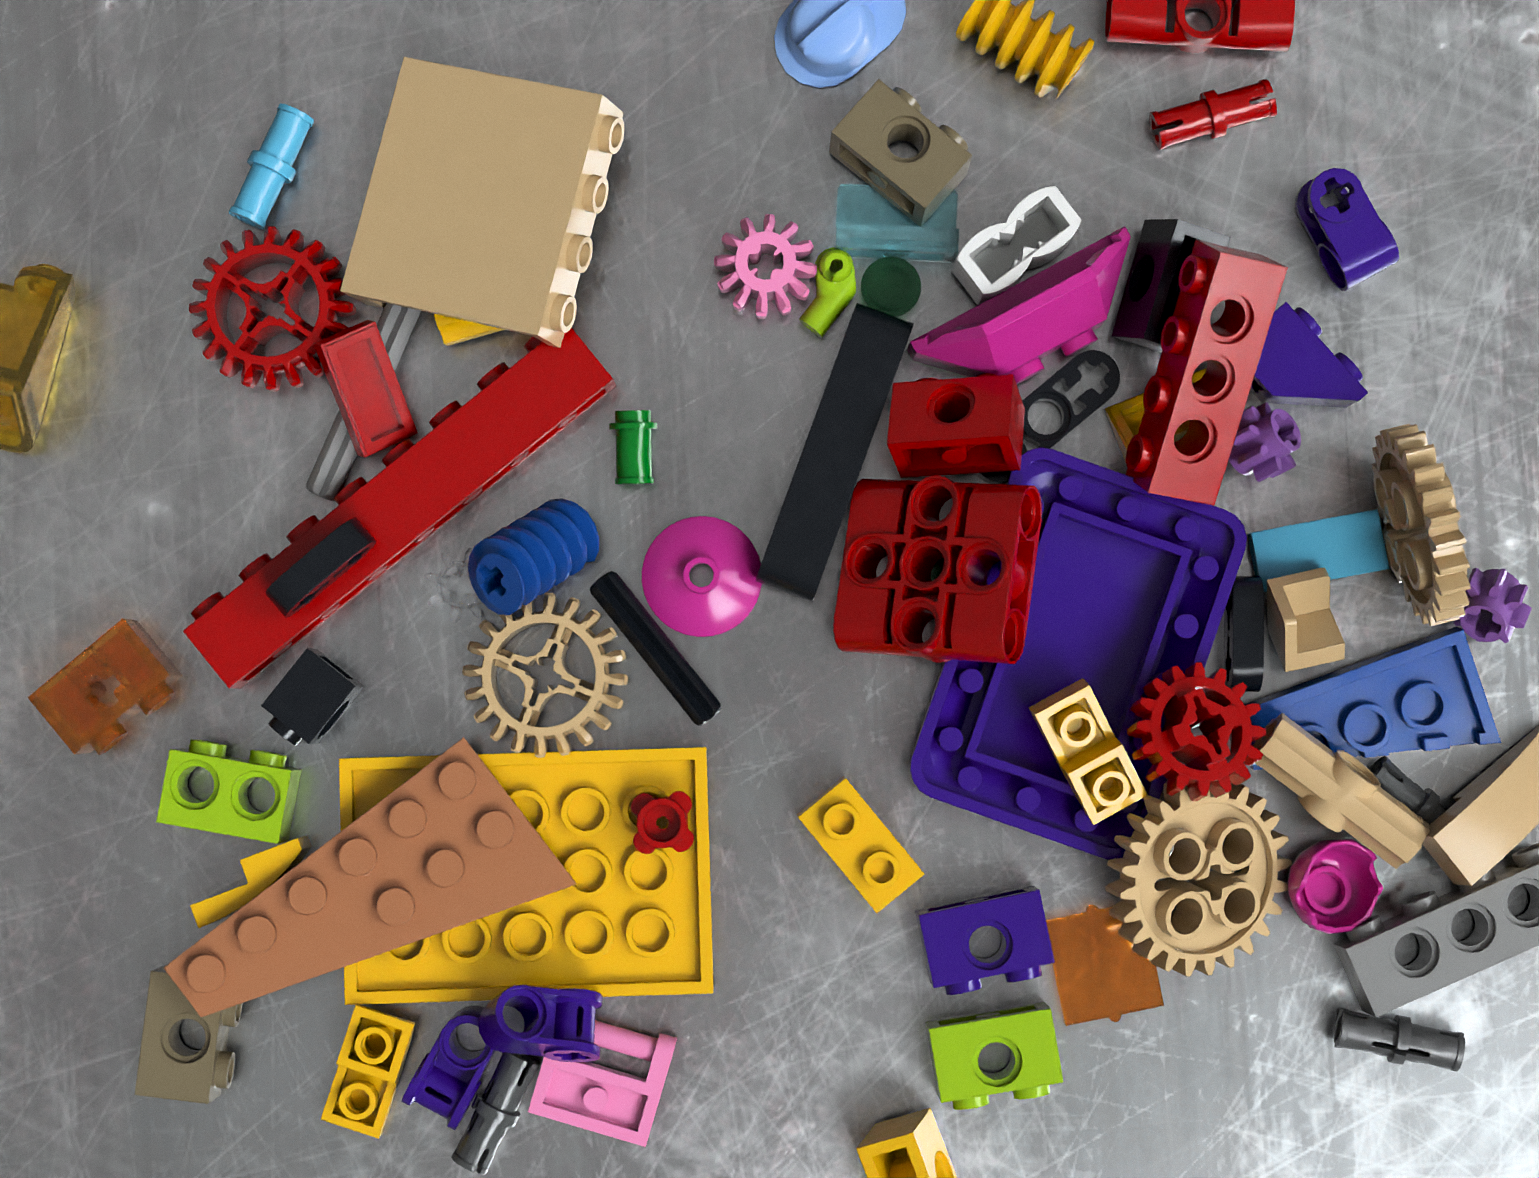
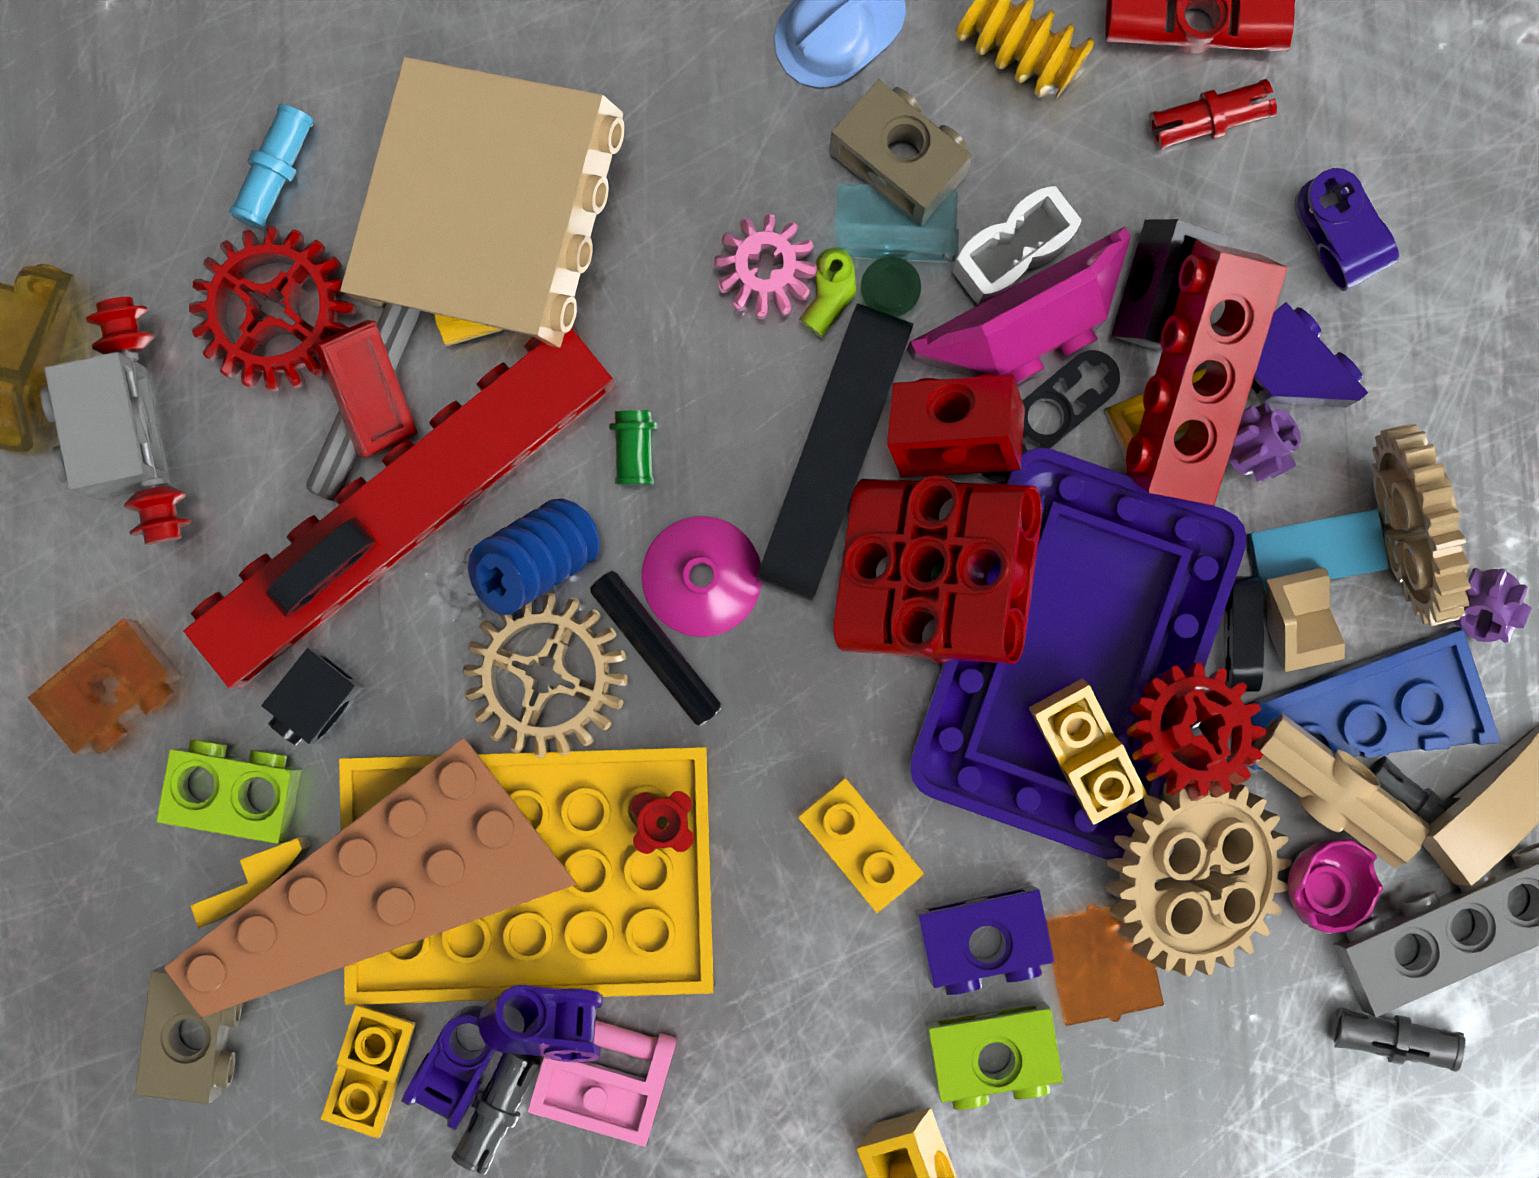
none -> light grey brick [40,297,192,545]

